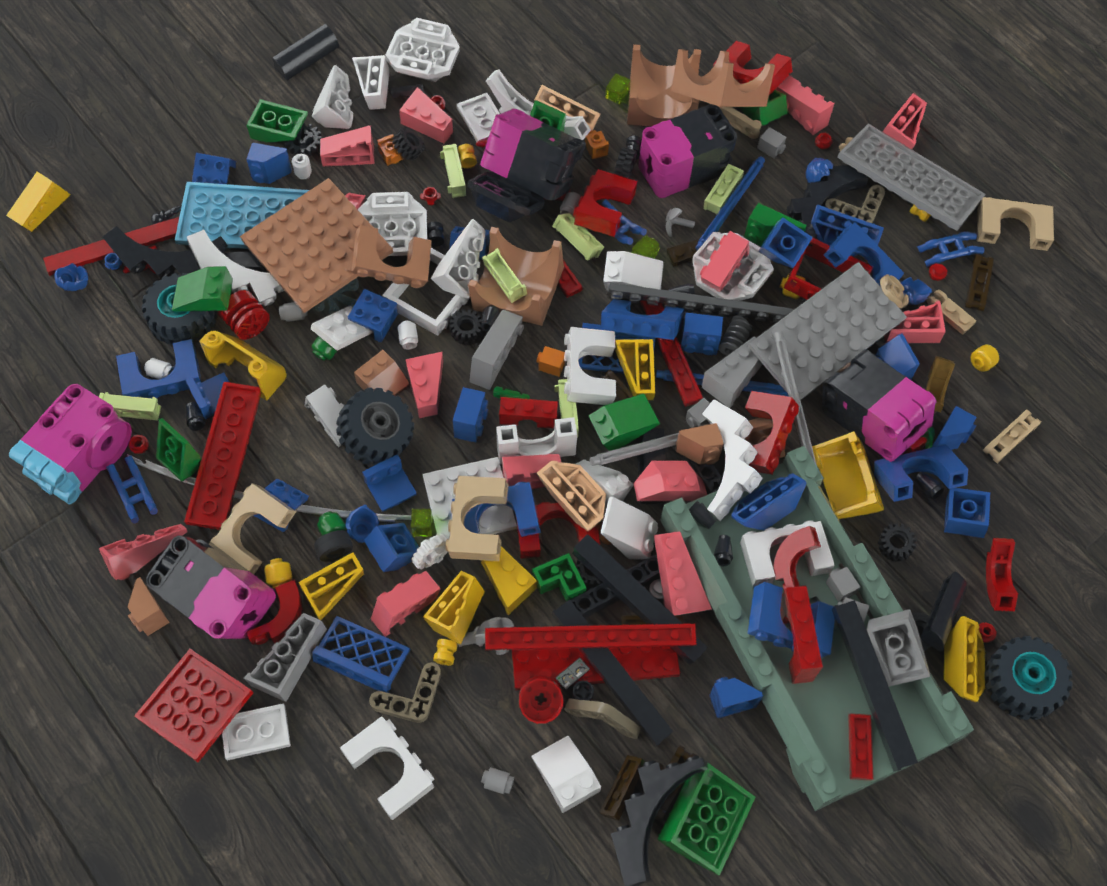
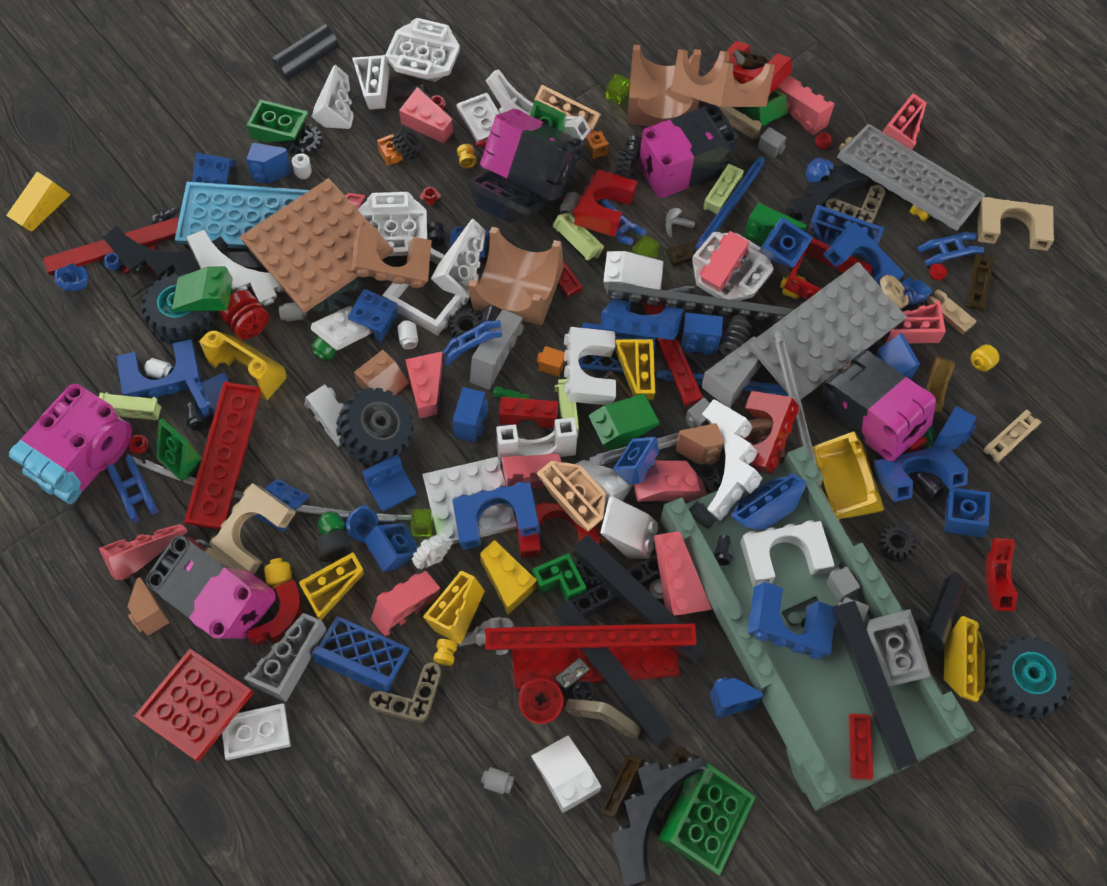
coral wedge [320,125,374,166] -> none
white arch [340,716,434,820] -> none
yellowish green container [440,144,466,198] -> none
tan arch [445,476,508,561] -> none
yellowish green container [482,248,527,303] -> none
arch [774,526,821,590] -> none
red arch [780,586,823,684] -> none
red plate [978,622,996,643] -> none
none -> blue piece [443,320,502,366]
none -> blue slope [613,437,659,485]
none -> dark brown plate [732,49,769,69]

